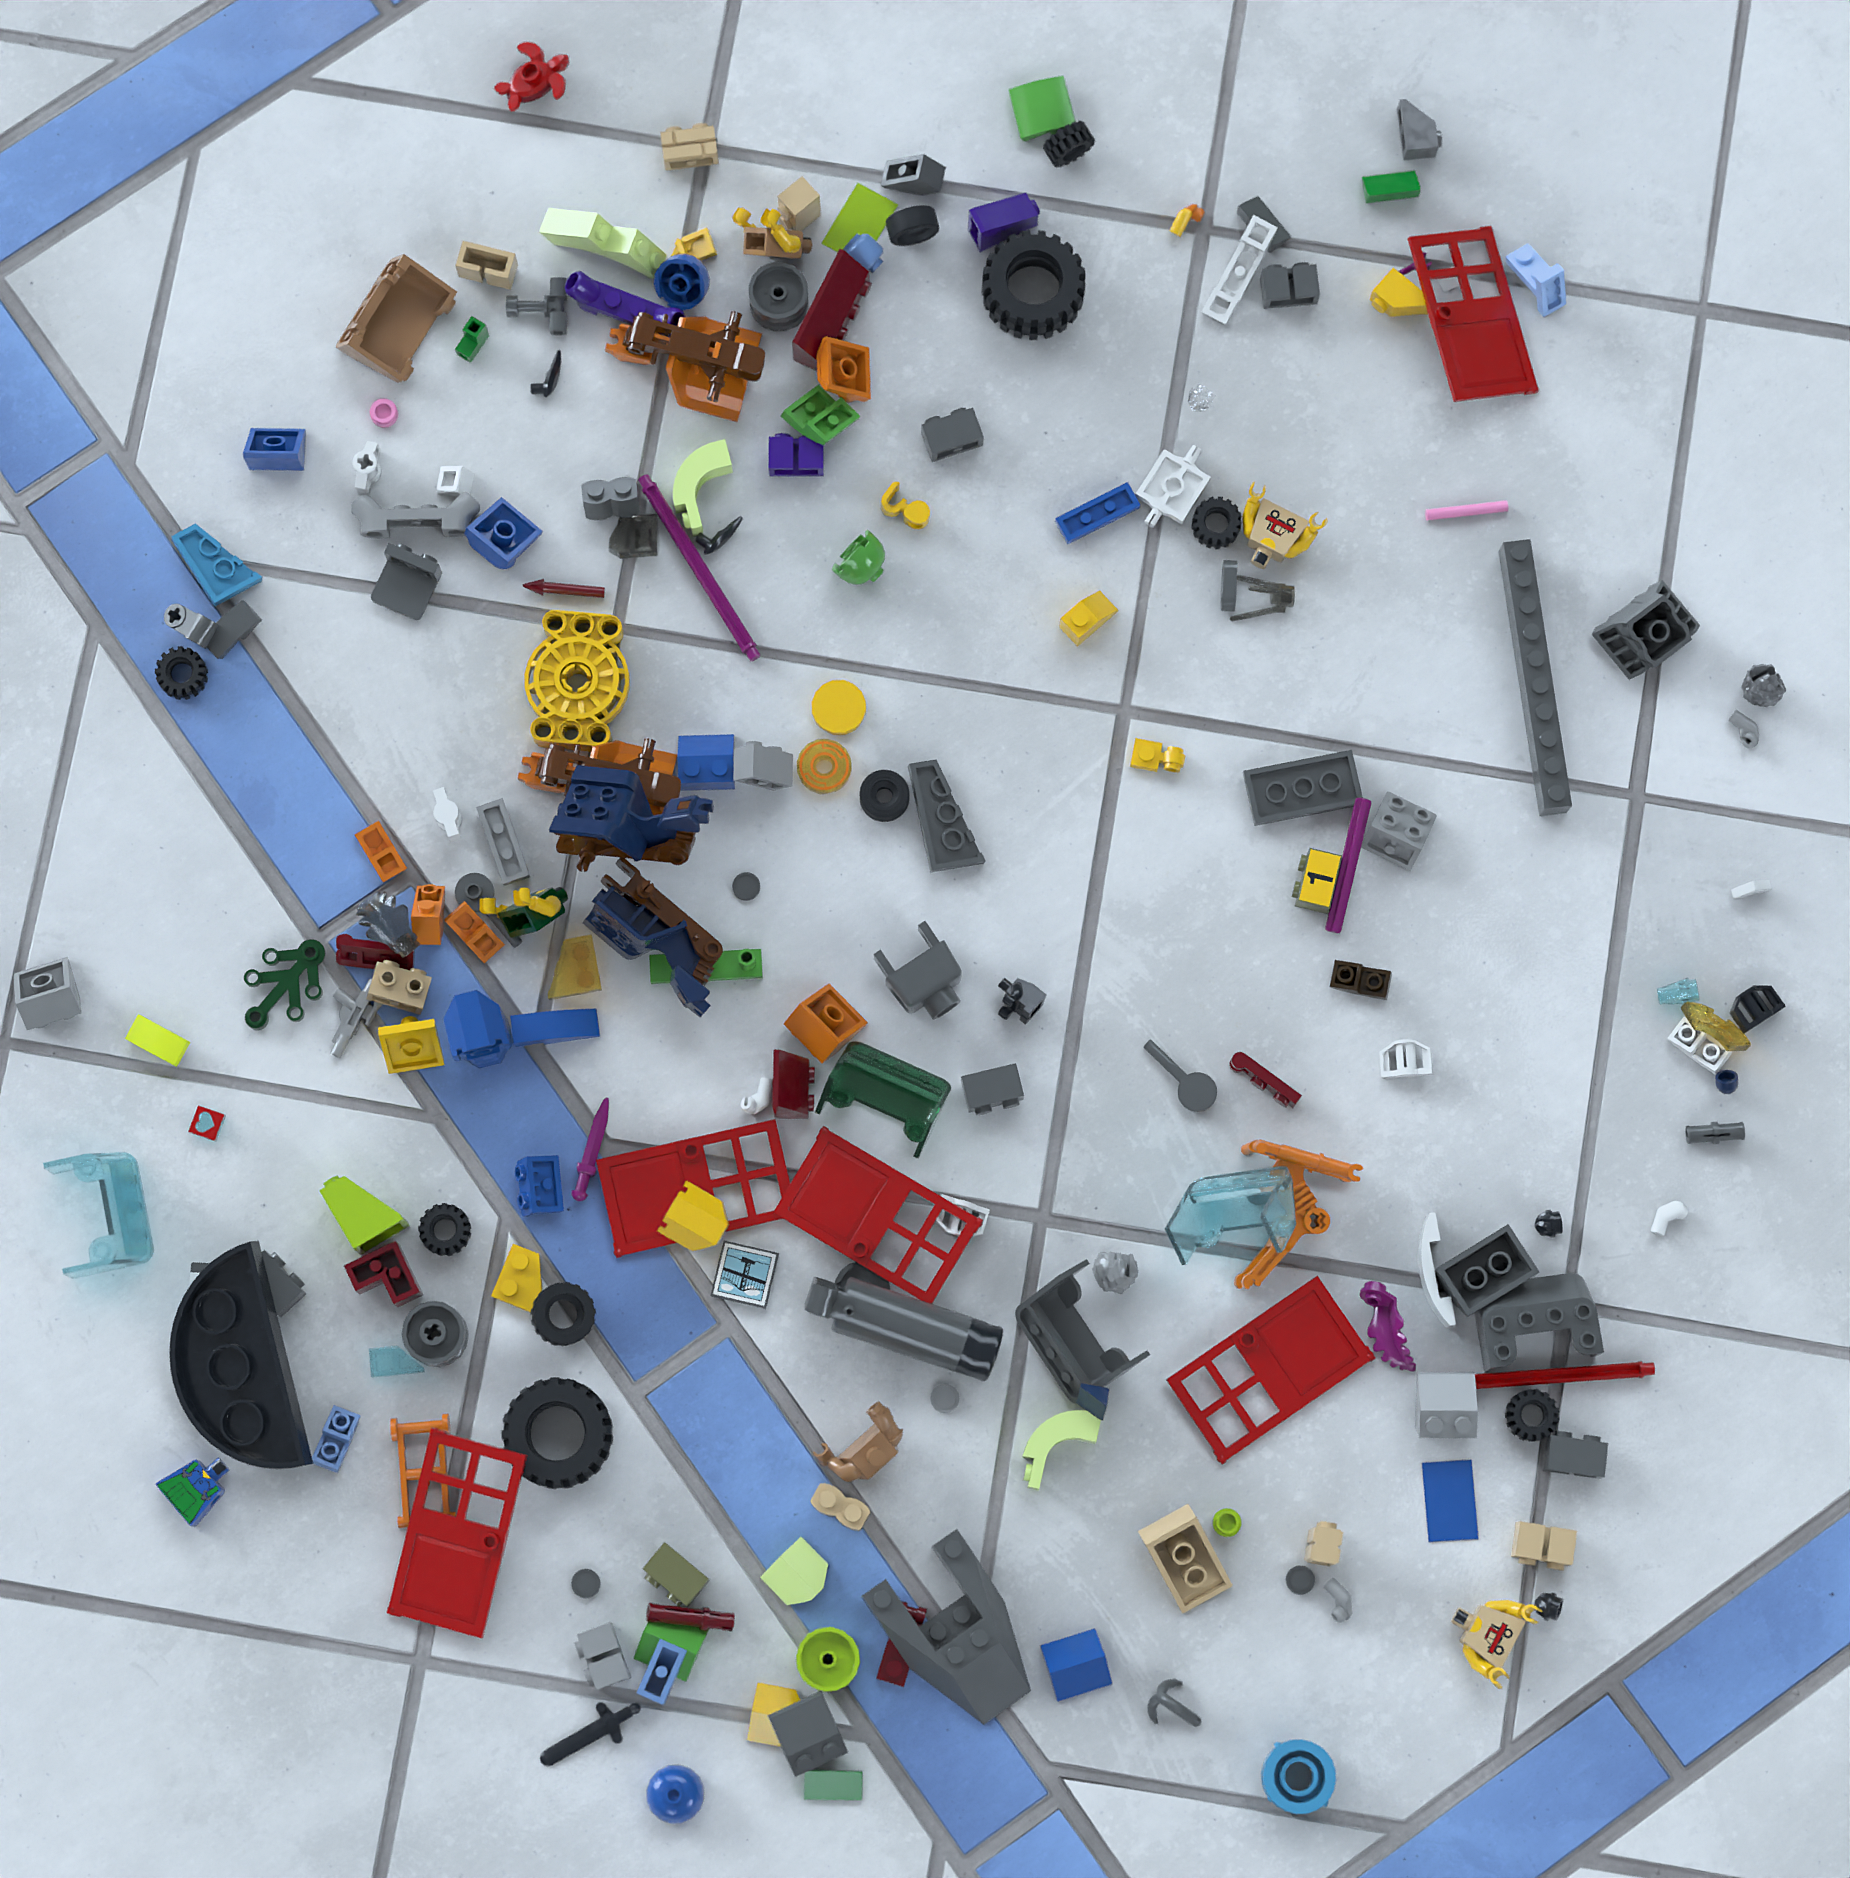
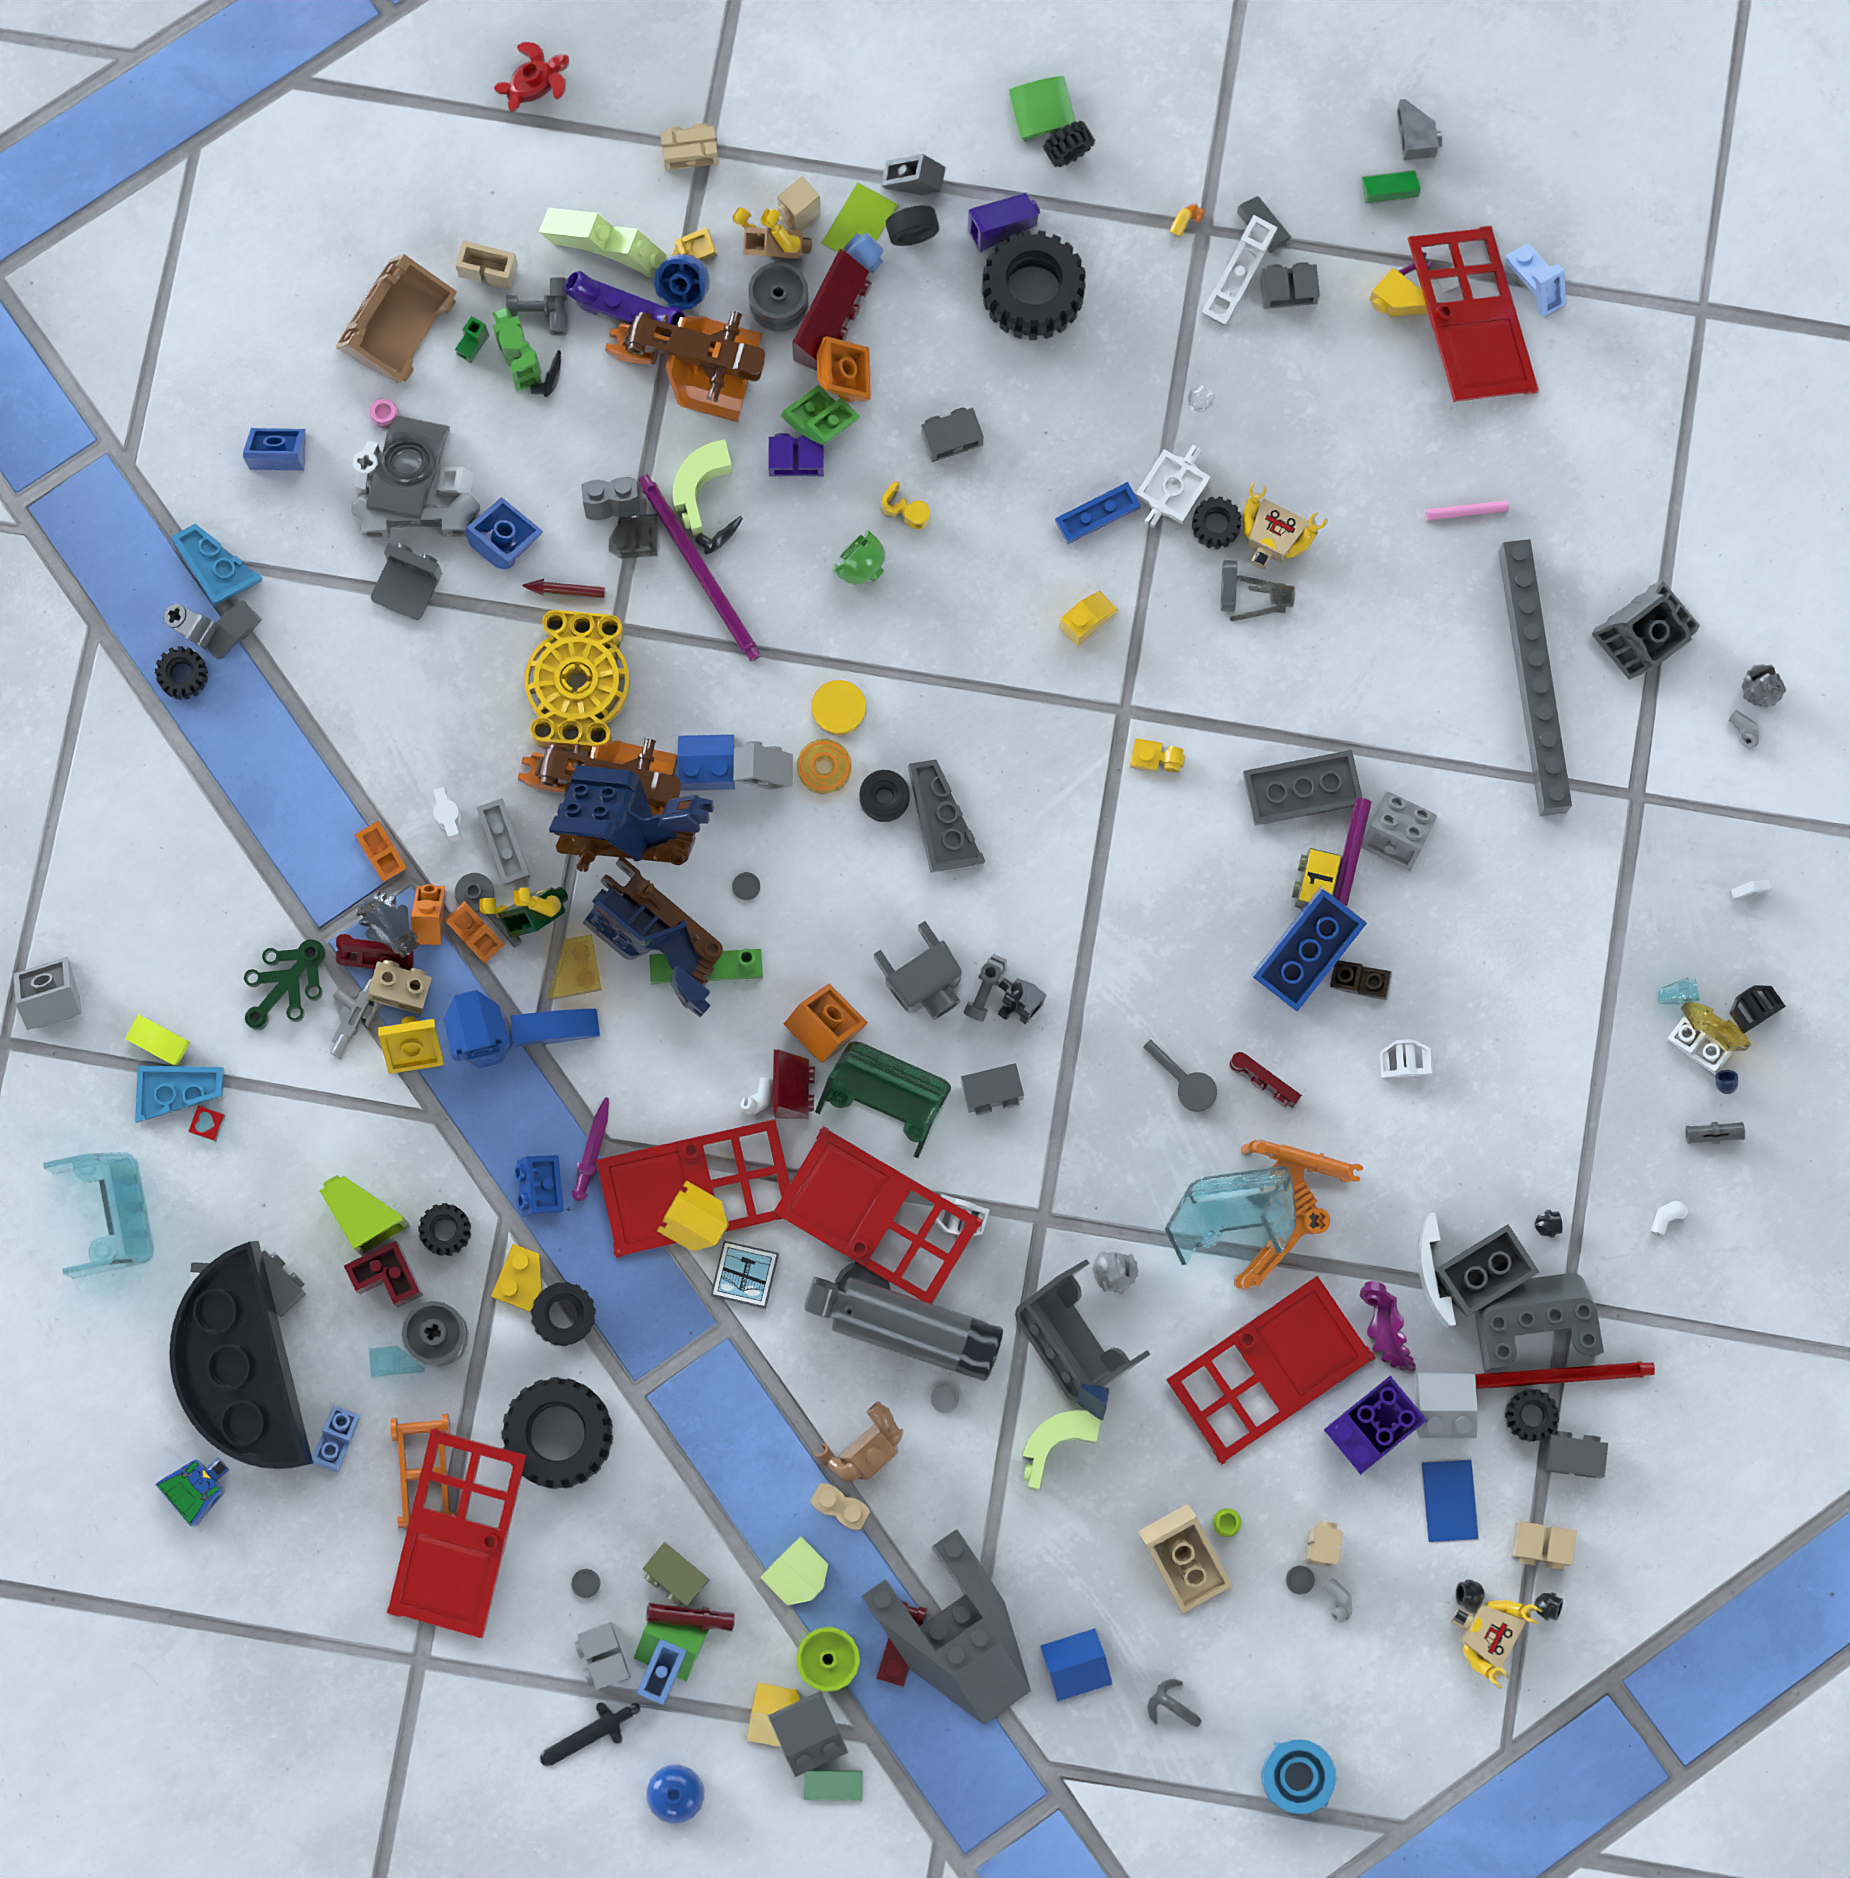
none -> dark azure wing [135,1066,224,1123]
none -> dark grey slope [366,416,450,520]
none -> bright green hips [492,307,542,392]
none -> dark grey bar [963,954,1007,1022]
none -> blue brick [1251,886,1367,1012]
none -> dark purple slope [1324,1375,1427,1475]
none -> black plate [1456,1579,1485,1609]

